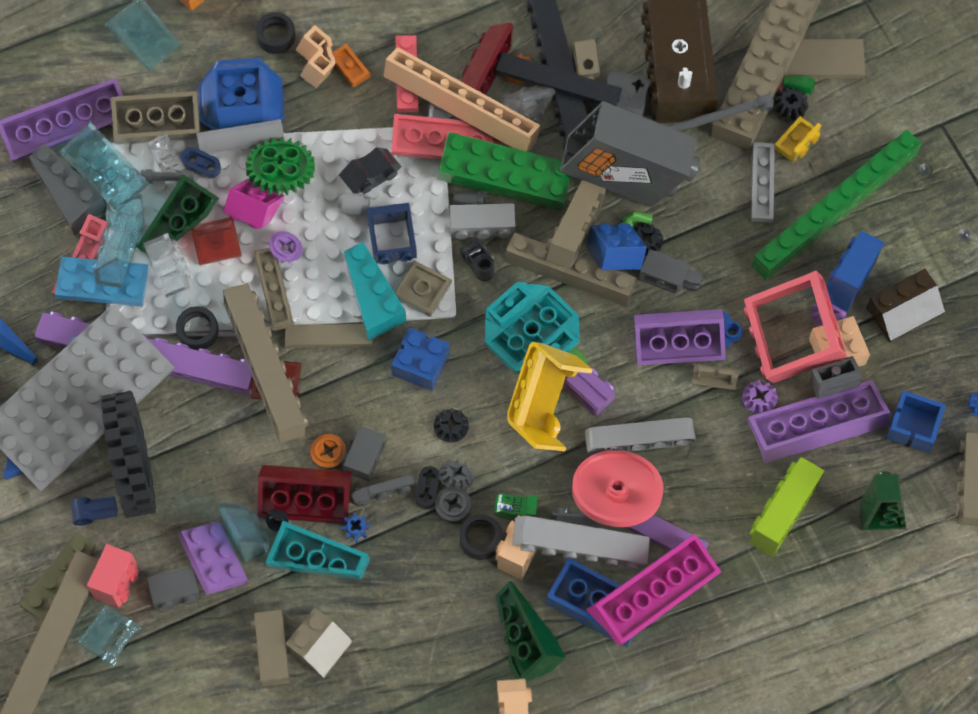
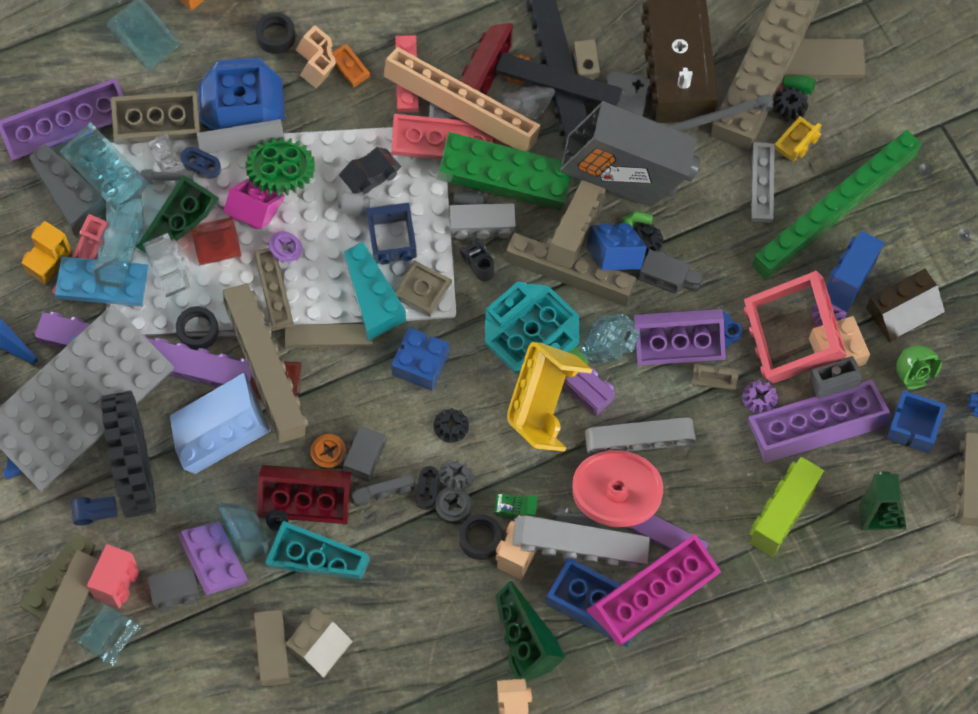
blue gear [341,513,370,543] -> none
none -> light orange brick [21,221,72,285]
none -> light blue slope [170,373,270,474]
none -> clear light blue piece [581,313,641,364]
none -> bright green cylinder [896,345,942,389]

